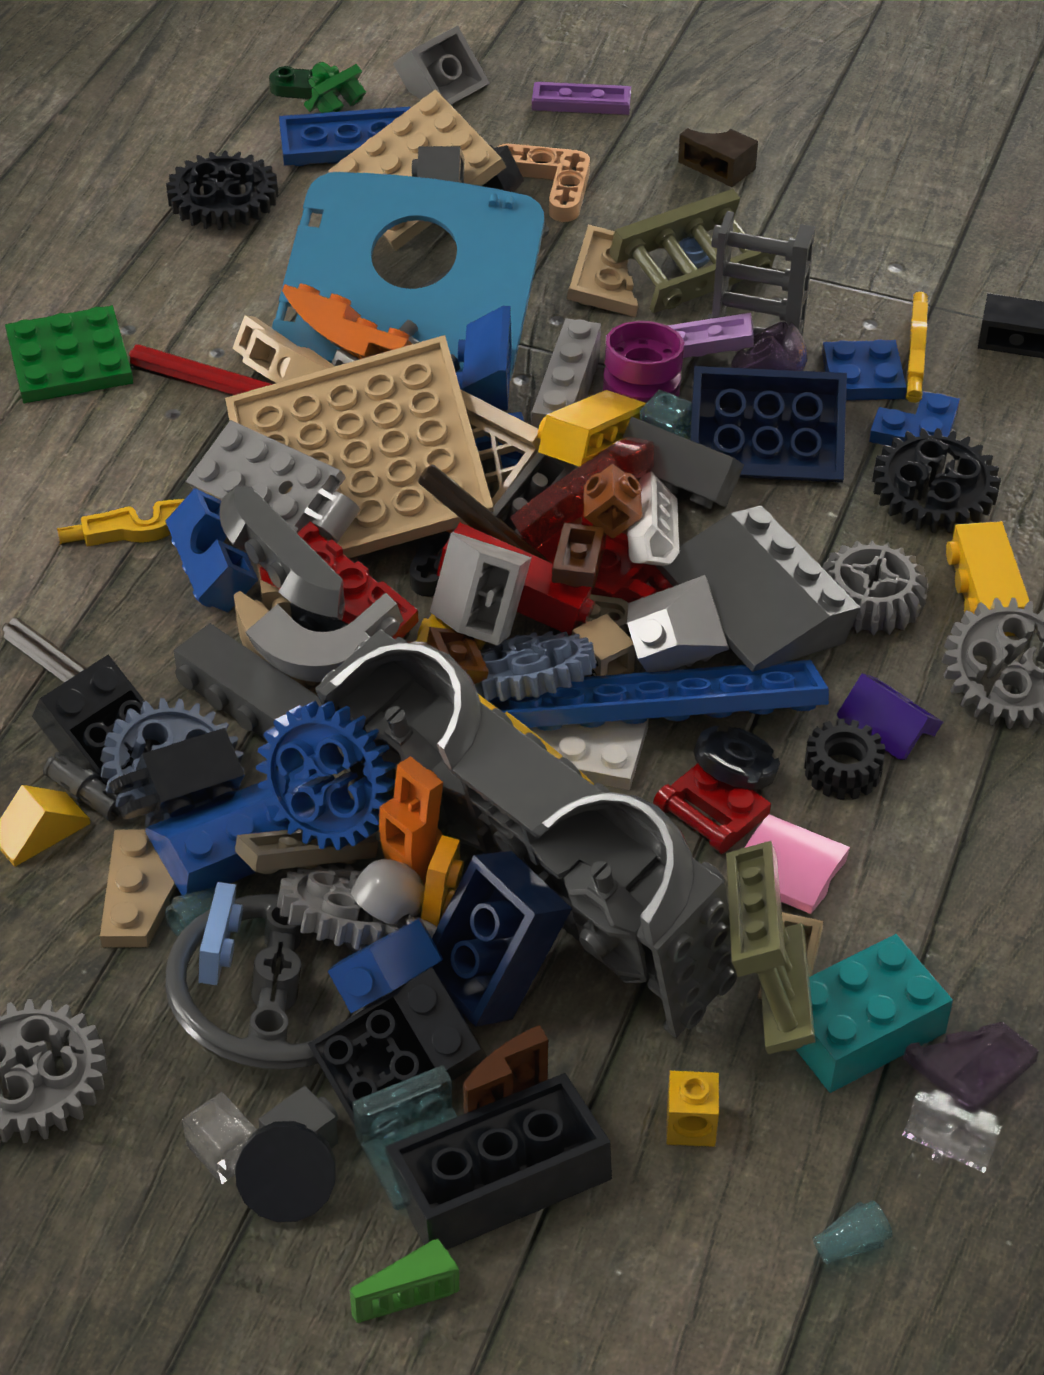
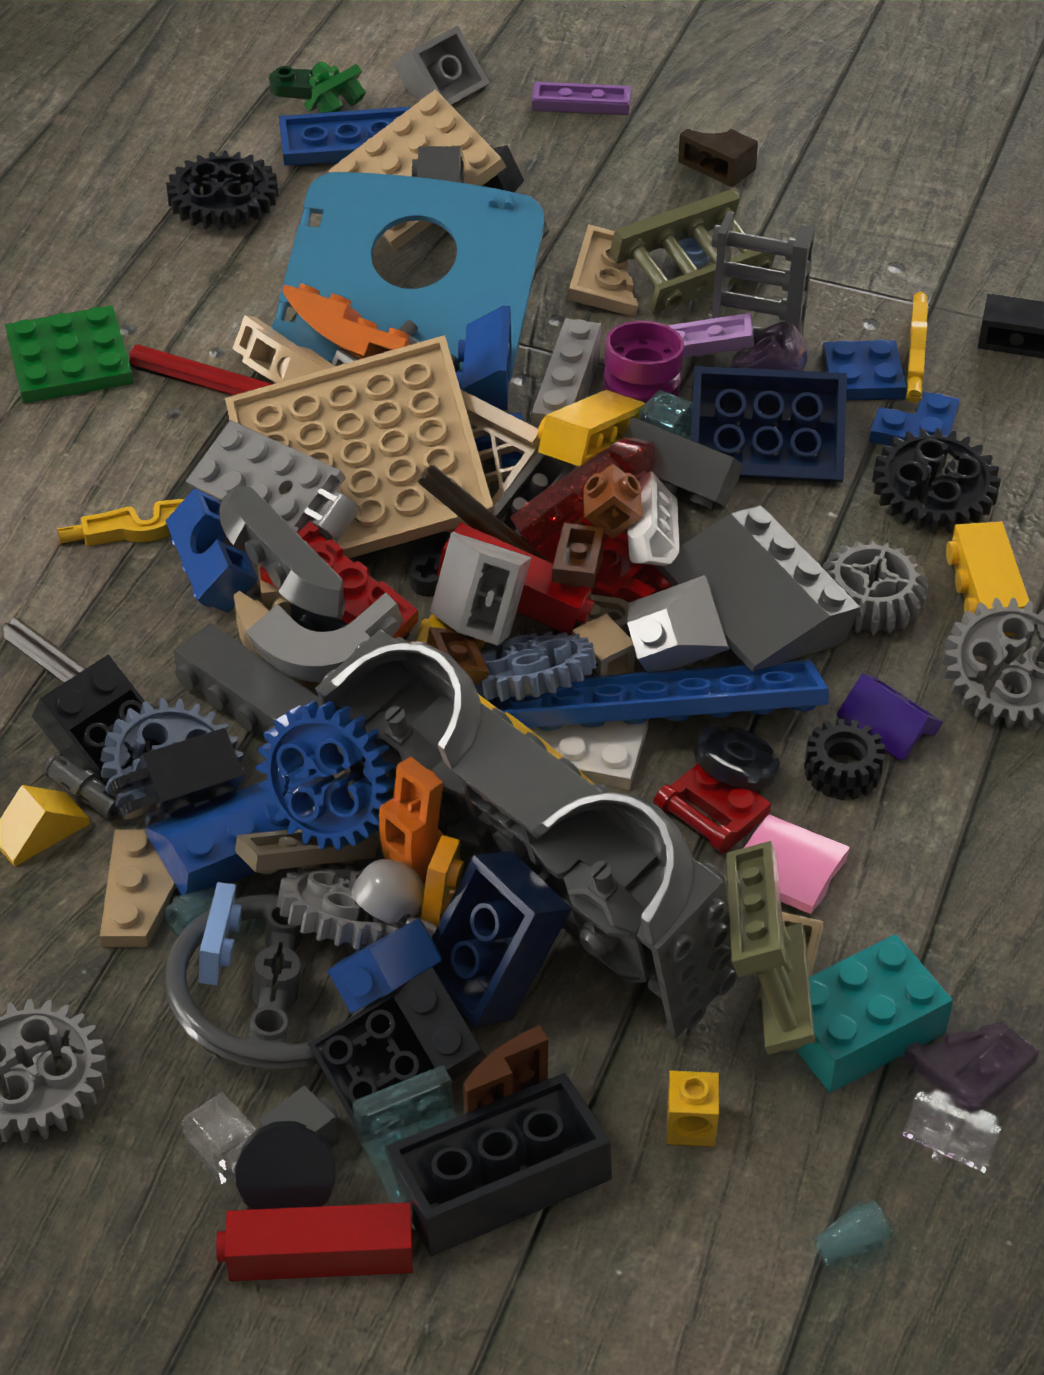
bright green slope [350,1239,460,1323] -> none
light nougat beam [498,144,590,222] -> none
none -> red brick [216,1203,413,1282]

